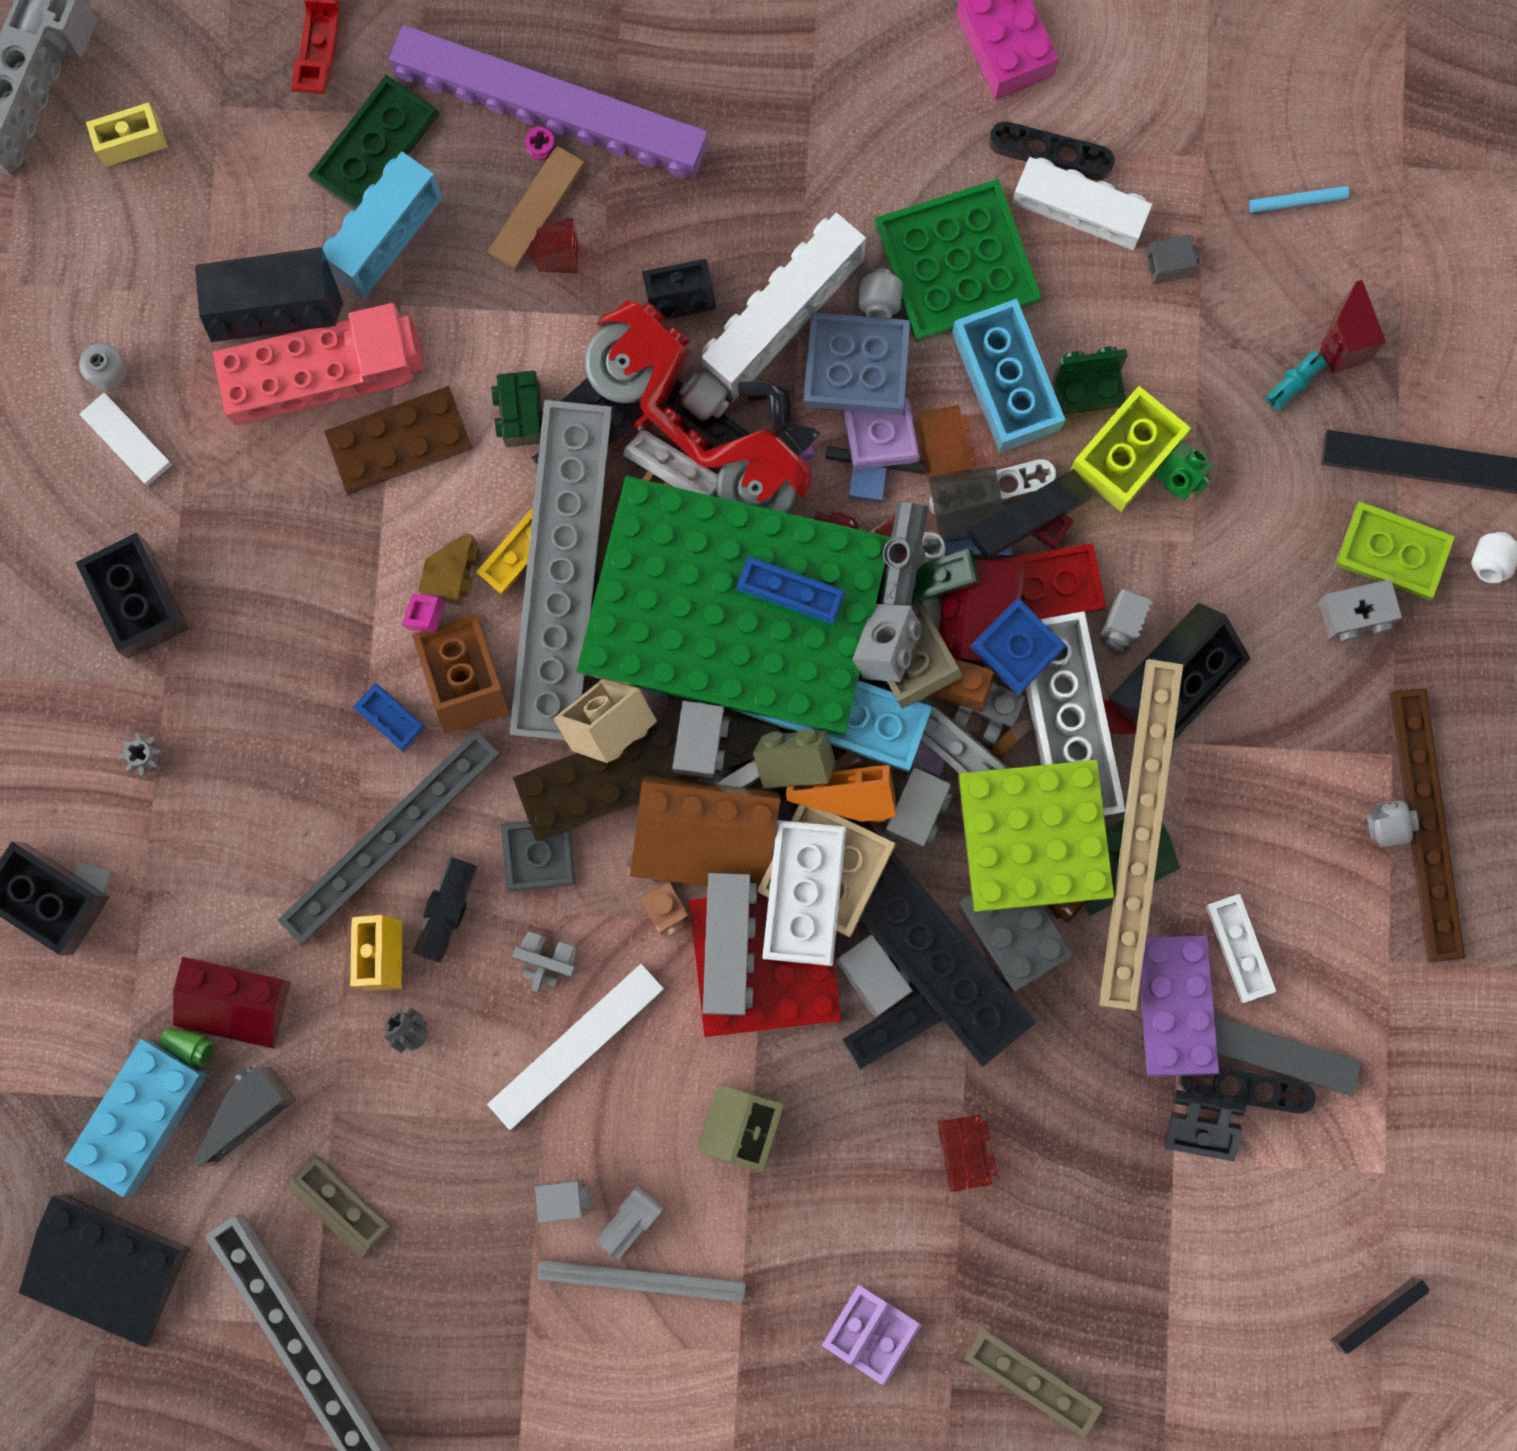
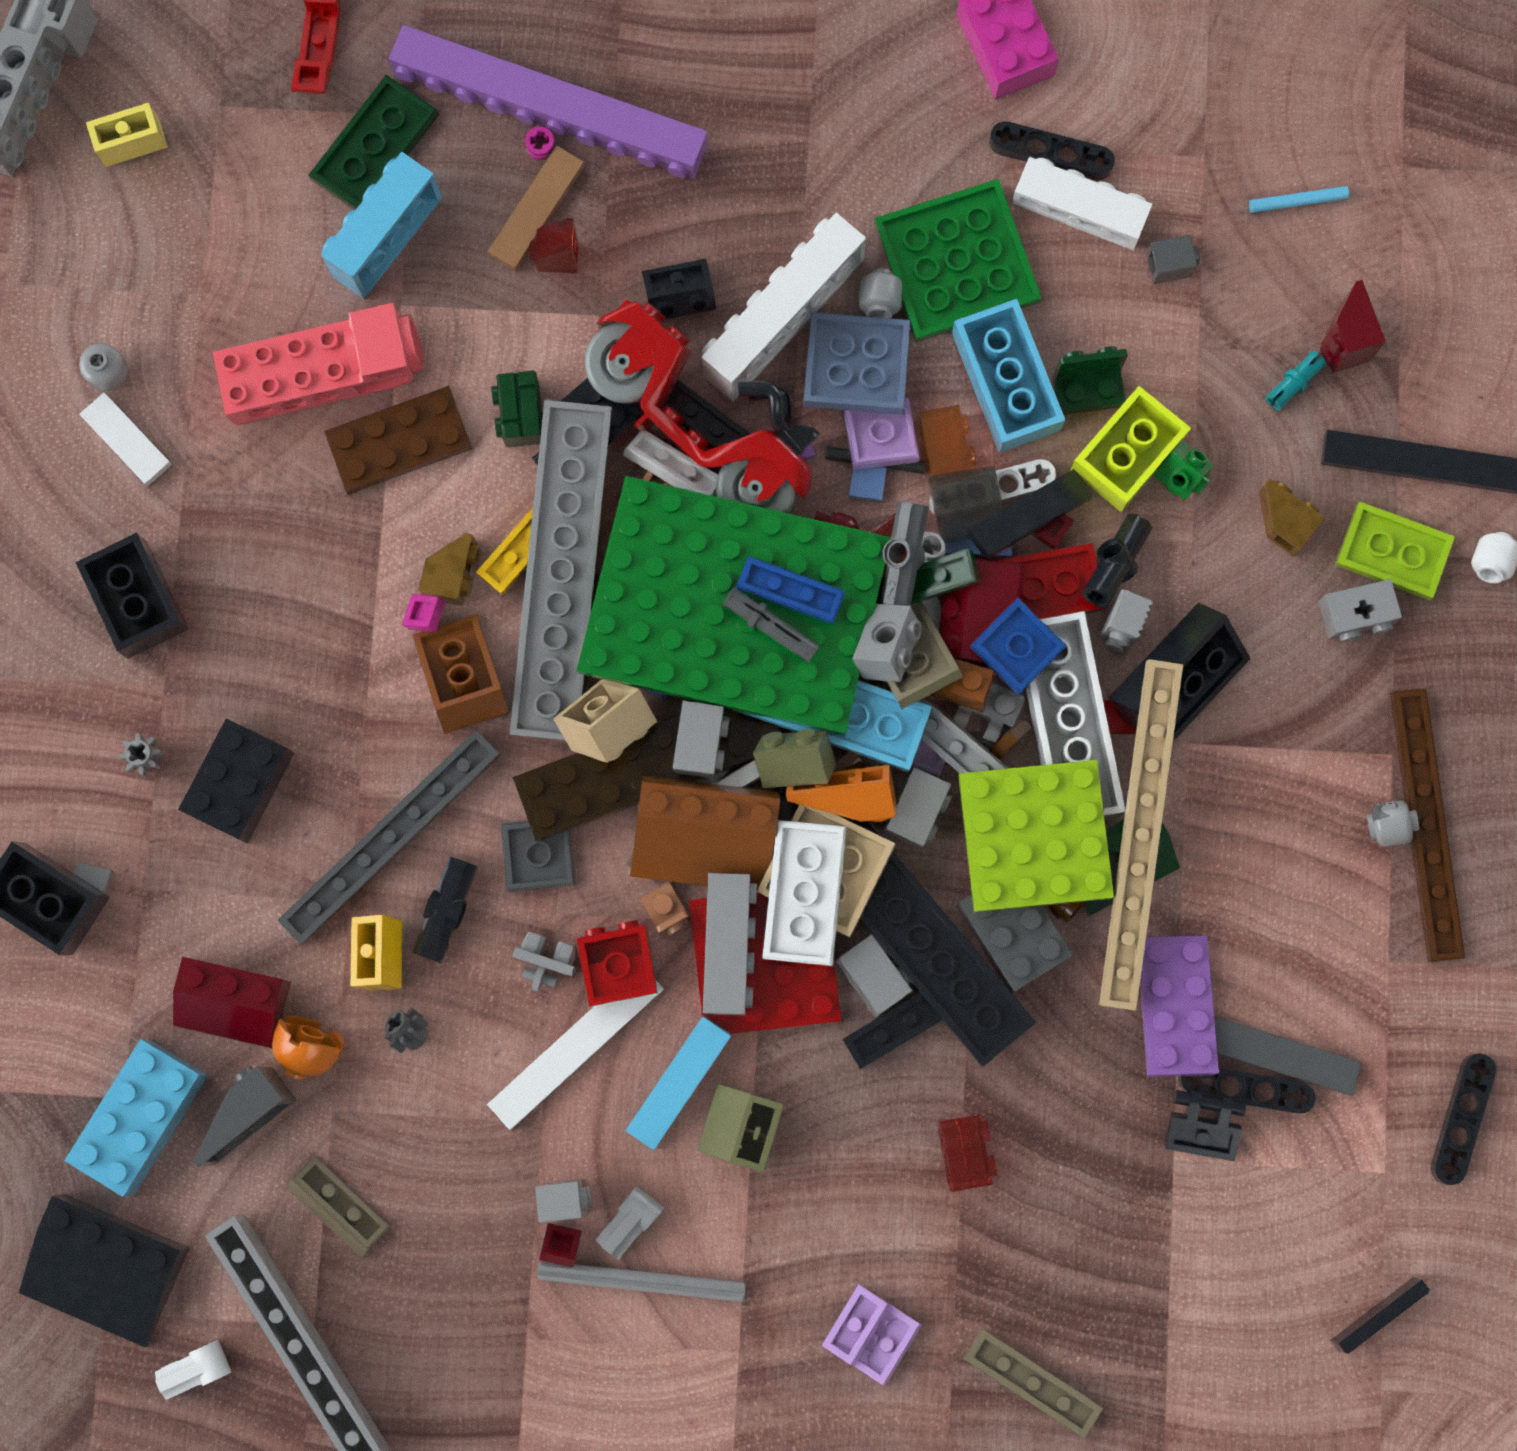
bright green cone [160,1027,215,1068] -> none
black slope [195,247,344,342] -> none
blue plate [353,682,426,753] -> none
light grey head [678,371,729,421] -> none
white plate [1206,894,1276,1003] -> none
none -> white piece [155,1339,232,1400]
none -> black brick [178,718,295,844]
none -> orange cylinder [272,1015,345,1080]
none -> dark red plate [539,1223,582,1268]
none -> red plate [577,920,658,1007]
none -> medium azure tile [625,1015,732,1150]
none -> dark grey pin [722,587,821,664]
none -> black piece [1082,514,1152,608]
none -> pearl gold slope [1259,479,1324,557]
none -> black beam [1431,1053,1496,1185]

